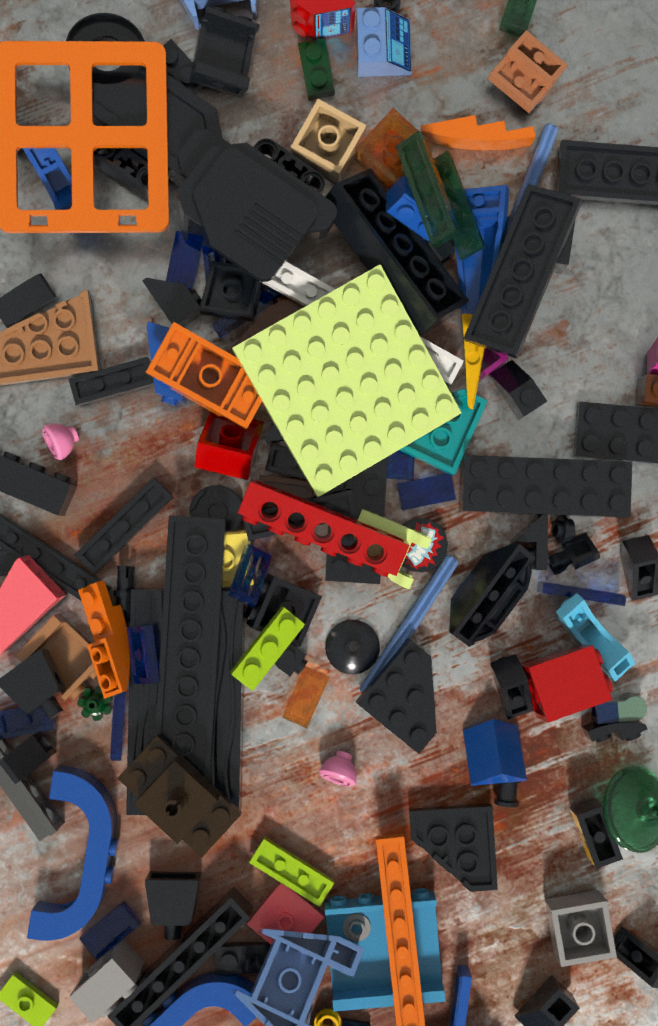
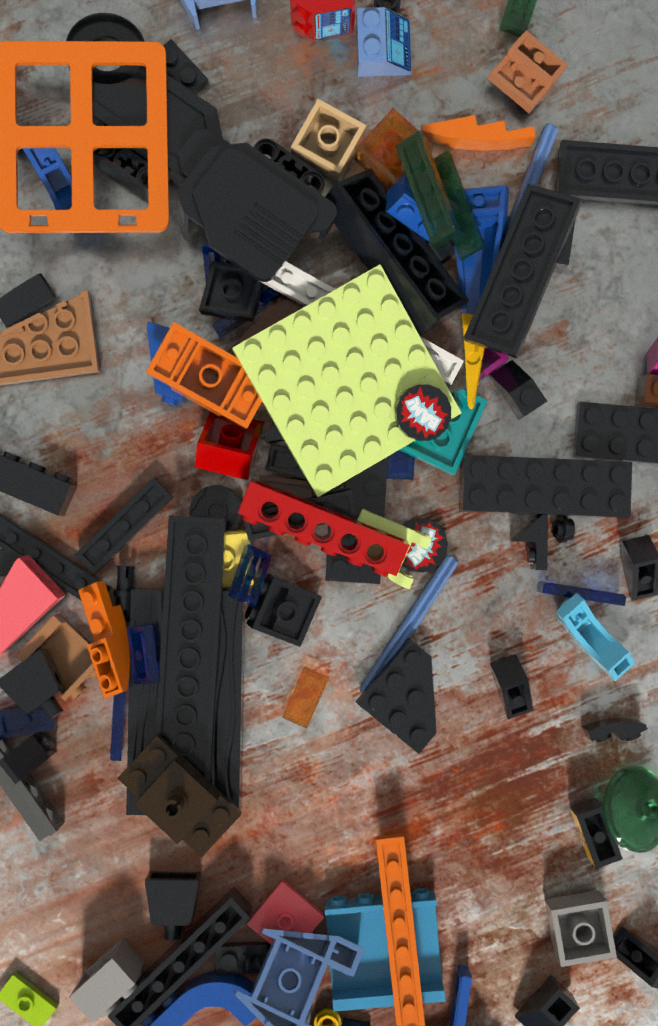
blue arch [27,765,119,941] -> none
bright pink brick [42,423,79,460] -> none
black plate [68,357,154,406] -> none
dark green plant [77,685,113,721] -> none
clear blue tile [79,901,141,960] -> none
black slope [142,278,202,327] -> none
clear blue tile [166,231,204,291] -> none
black panel [189,7,260,98] -> none
lime plate [229,606,305,691] -> none
lime plate [249,836,334,907] -> none
black plate [275,643,308,677] -> none
dark green plate [298,38,335,100] -> none
bright pink brick [319,751,357,787] -> none
black dish [325,620,380,675] -> none
light grey plate [343,913,371,942] -> none
clear blue tile [397,473,456,510] -> none
black plate [409,804,498,892] -> none
black wedge [449,542,536,647] -> none
blue slope [463,719,527,786] -> none
black bush [494,781,521,807] -> none
red slope [521,644,613,723] -> none
black plate [548,533,600,575] -> none
leg [591,693,647,724] -> none
none -> tile [395,385,451,441]

